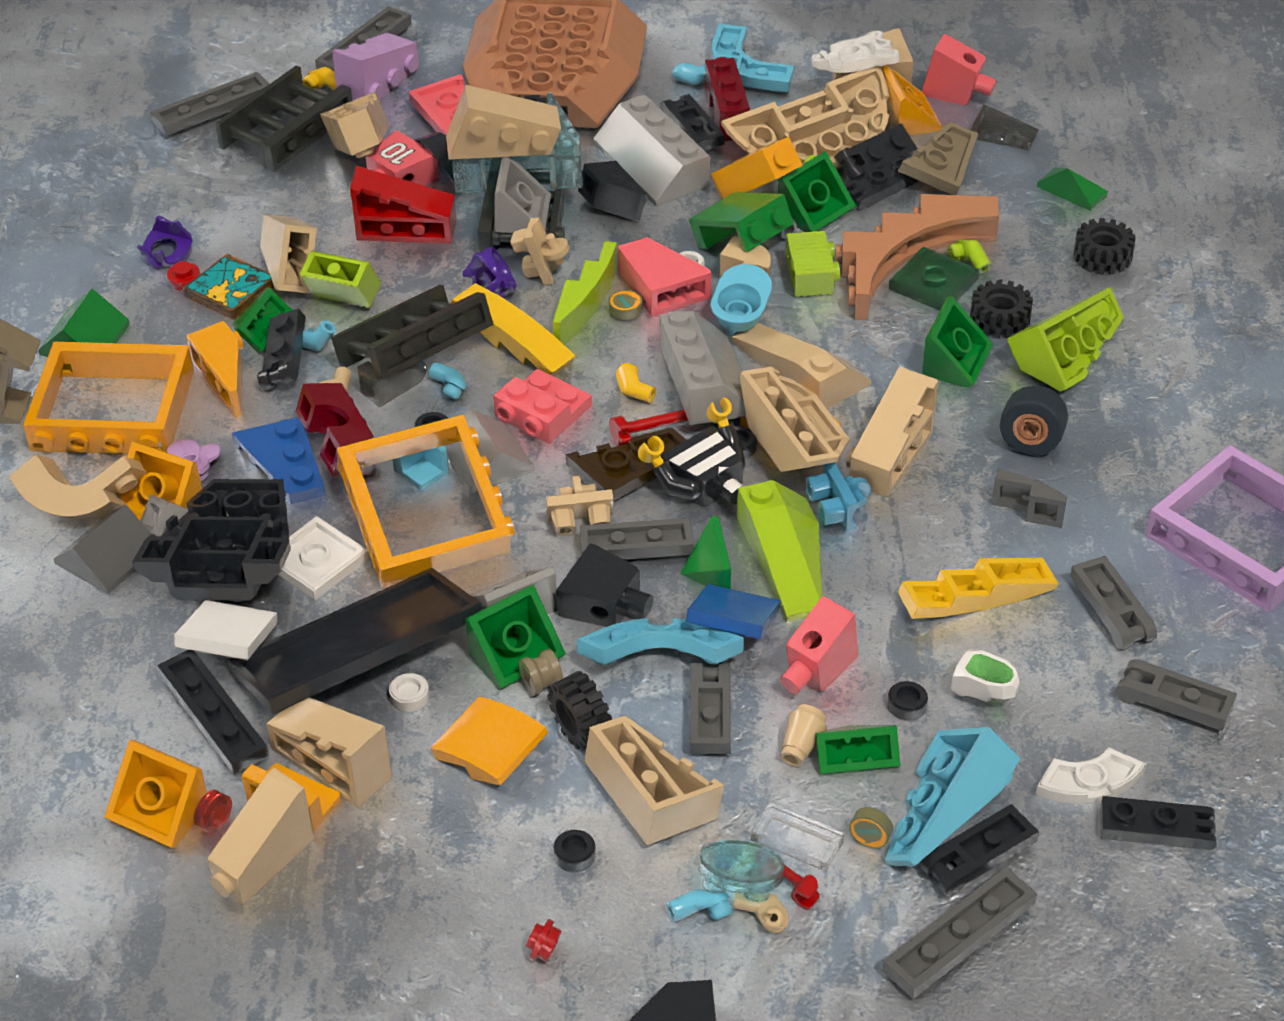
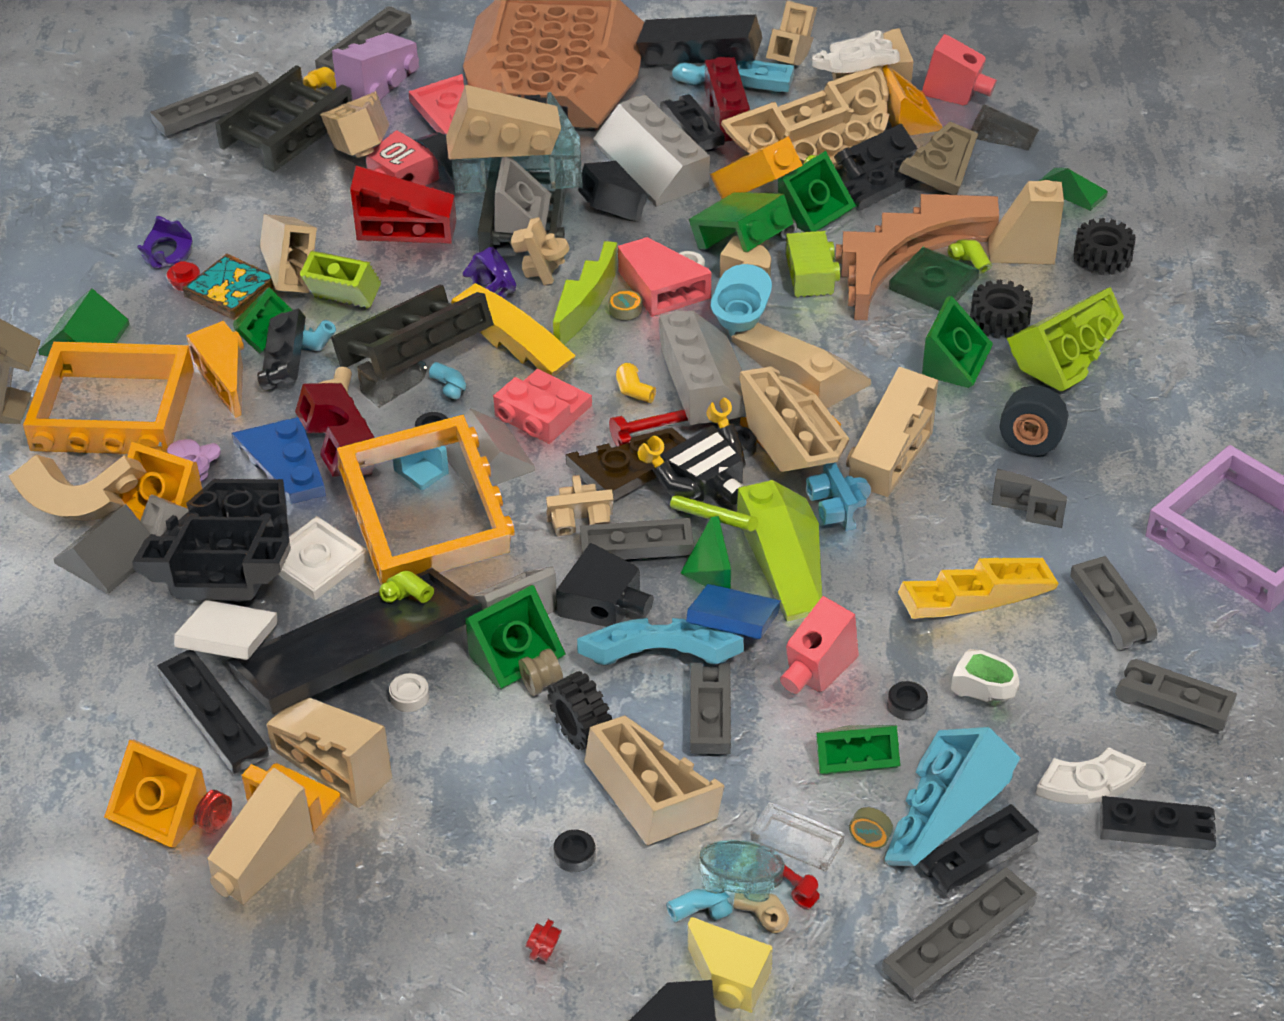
light orange slope [431,696,548,786] -> none
tan cone [780,704,827,767] -> none
none -> lime arm [379,571,434,603]
none -> black brick [636,14,763,65]
none -> lime bar [670,495,758,532]
none -> light yellow slope [688,917,773,1013]
none -> tan brick [766,1,817,65]
none -> tan slope [988,180,1064,265]

